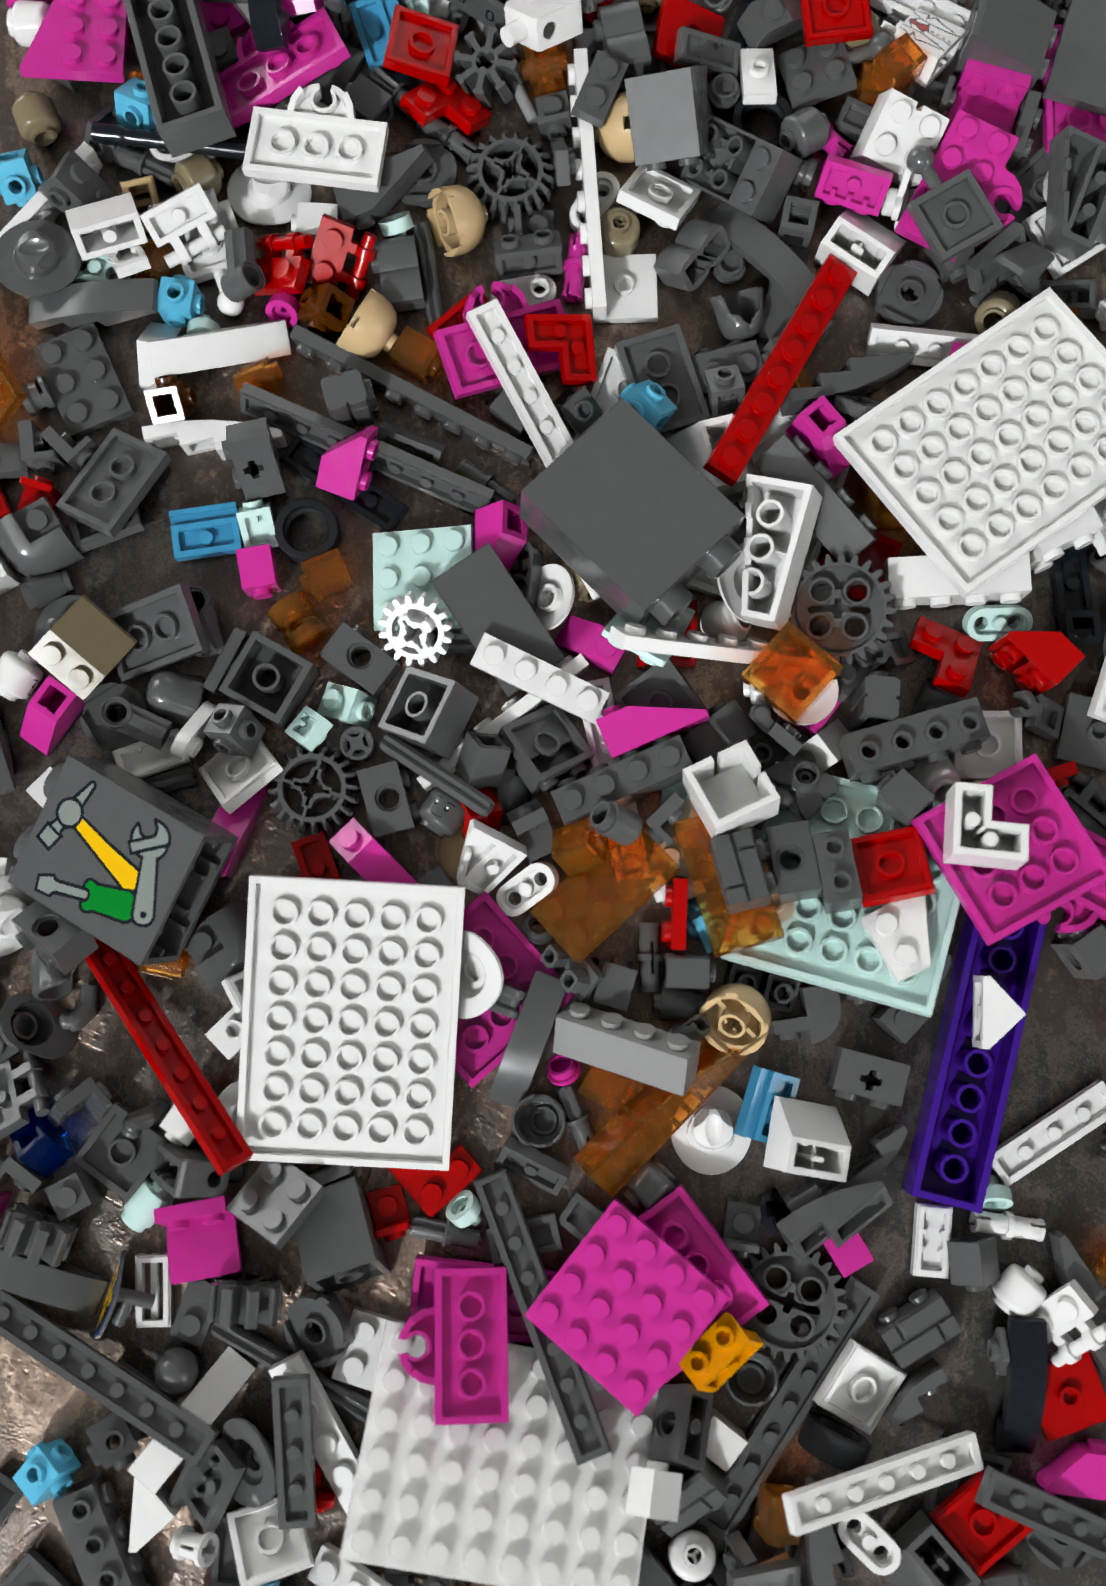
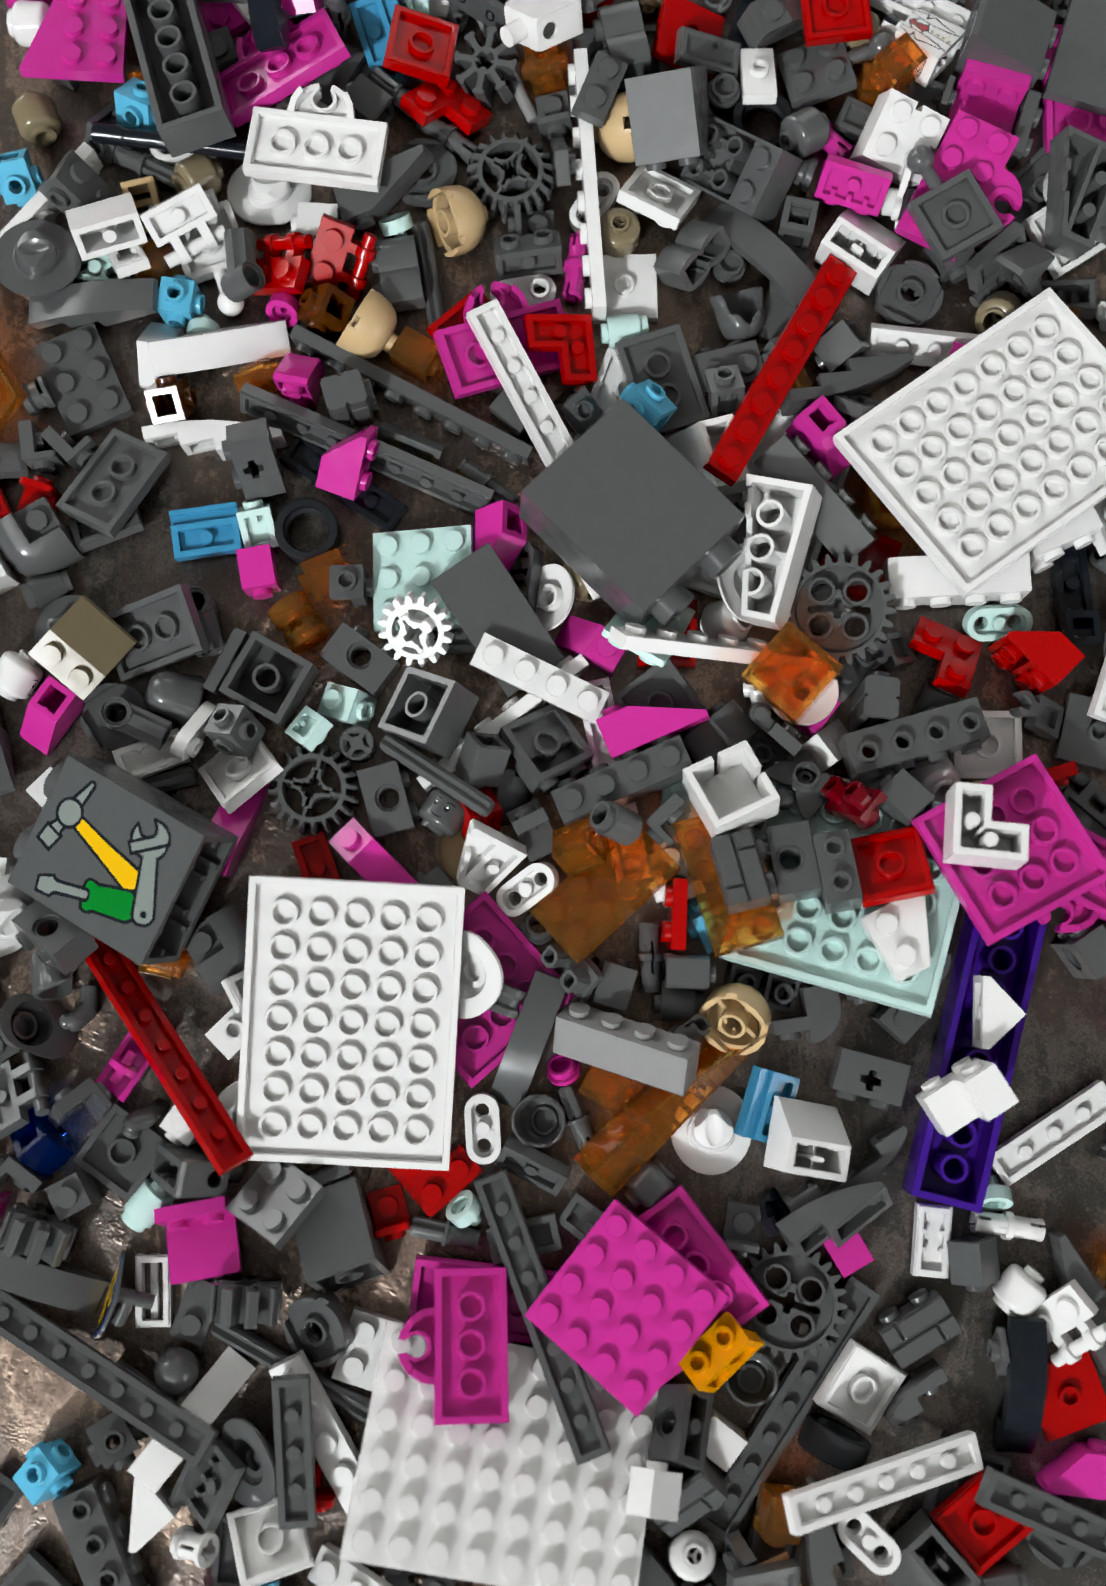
none -> dark pink hips [95,1032,150,1103]
none -> dark pink slope [273,352,325,409]
none -> dark grey bracket [329,564,373,607]
none -> white plate [464,1092,502,1165]
none -> light aqua brick [600,312,649,349]
none -> dark grey brick [814,319,872,372]
none -> dark red hips [821,775,888,829]
none -> white brick [915,1056,1019,1137]

